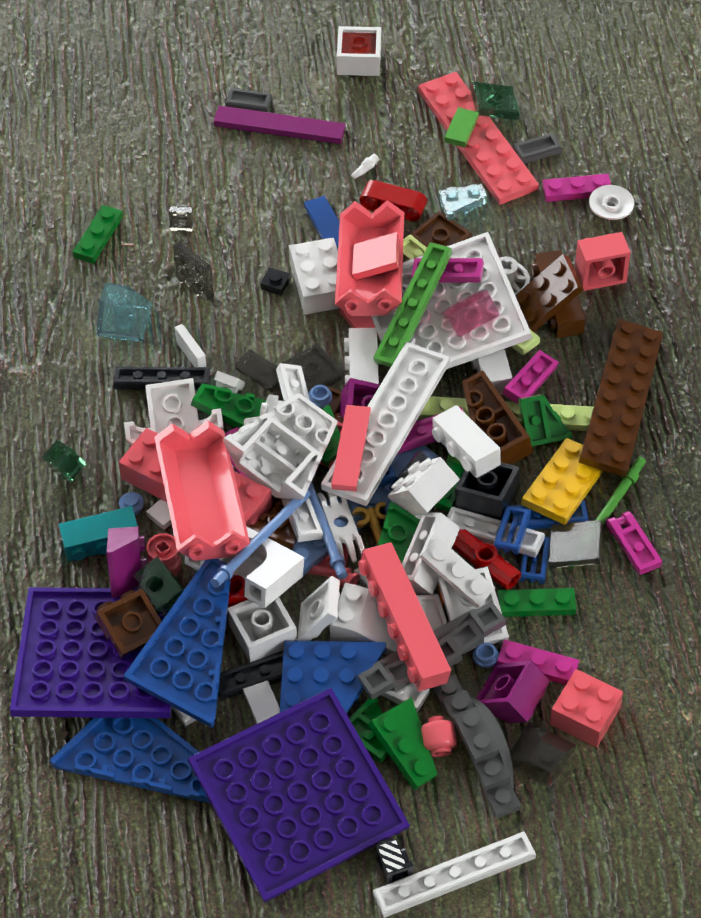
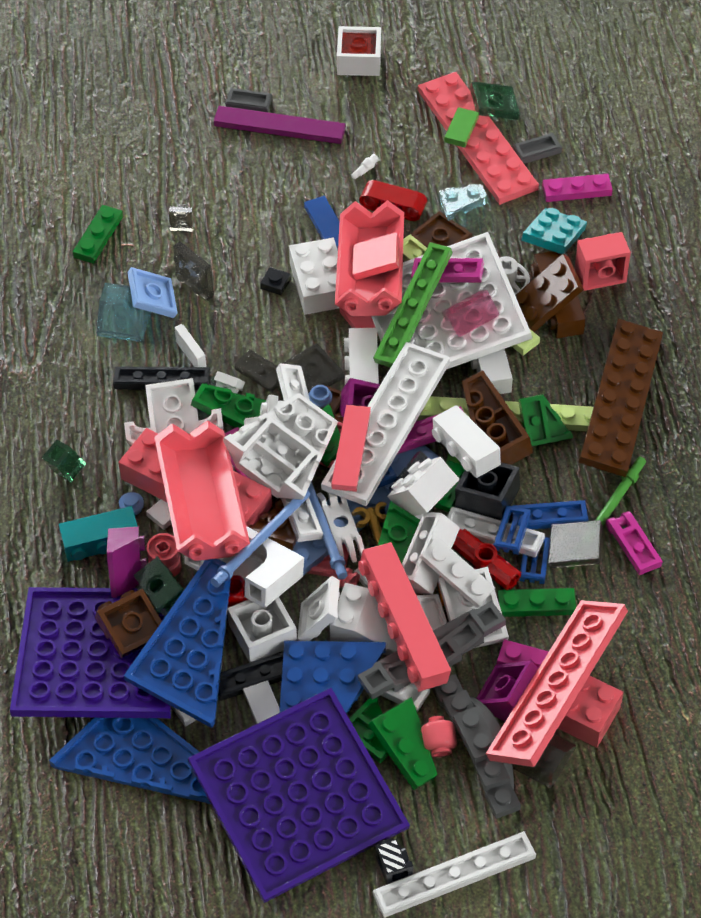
medium blue plate [473,643,499,668] -> none
dark pink plate [502,350,559,404] -> none
yellow plate [521,438,603,525] -> none
white dish [589,185,634,220] -> none
none -> light blue tile [127,267,178,318]
none -> coral plate [486,600,628,767]
none -> teal plate [521,208,587,254]

